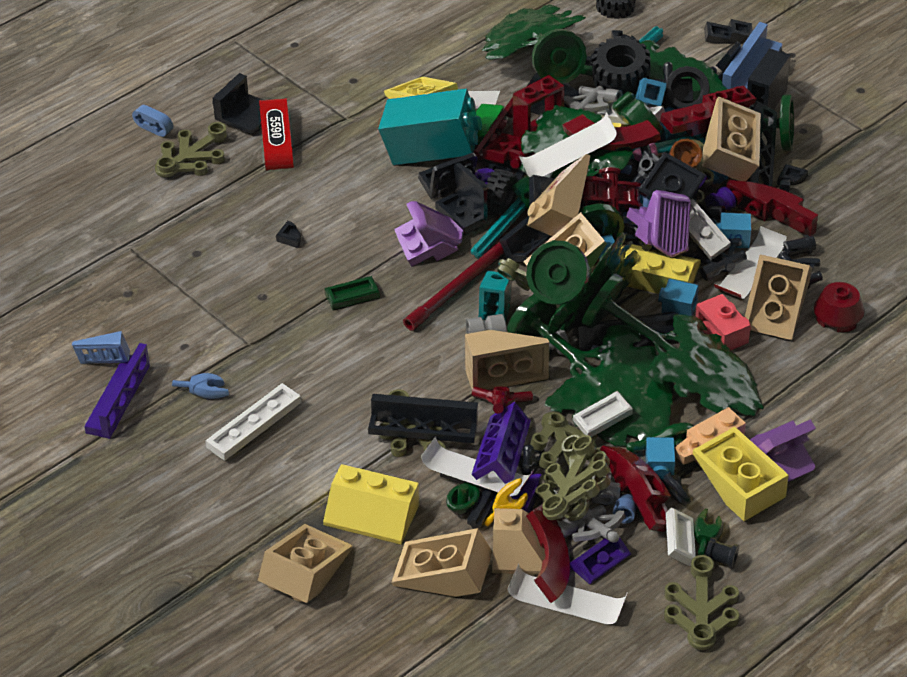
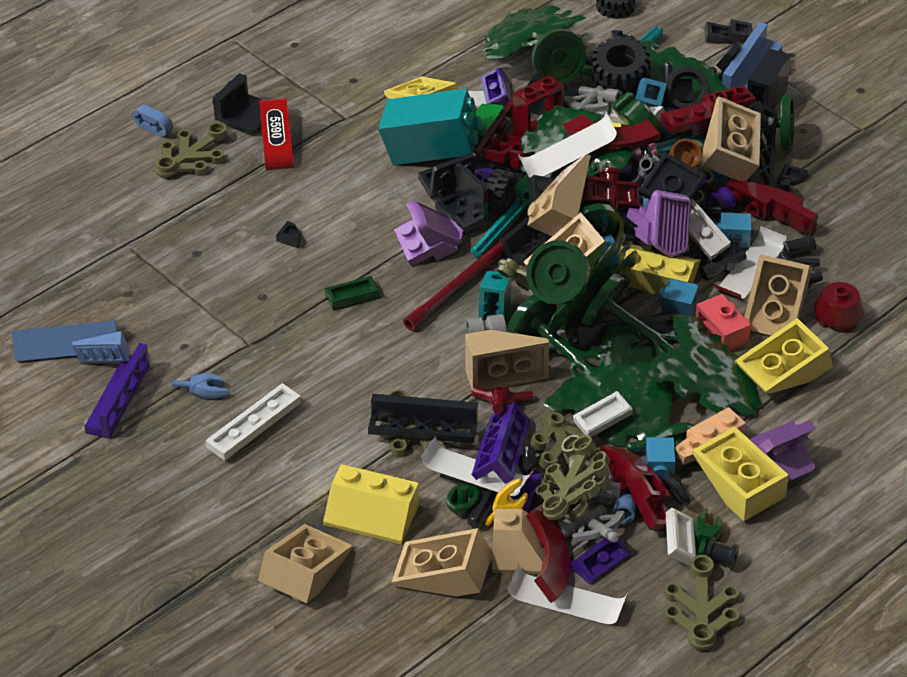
none -> medium blue panel [12,320,118,361]
none -> dark purple slope [481,67,513,107]
none -> light yellow slope [735,318,833,394]

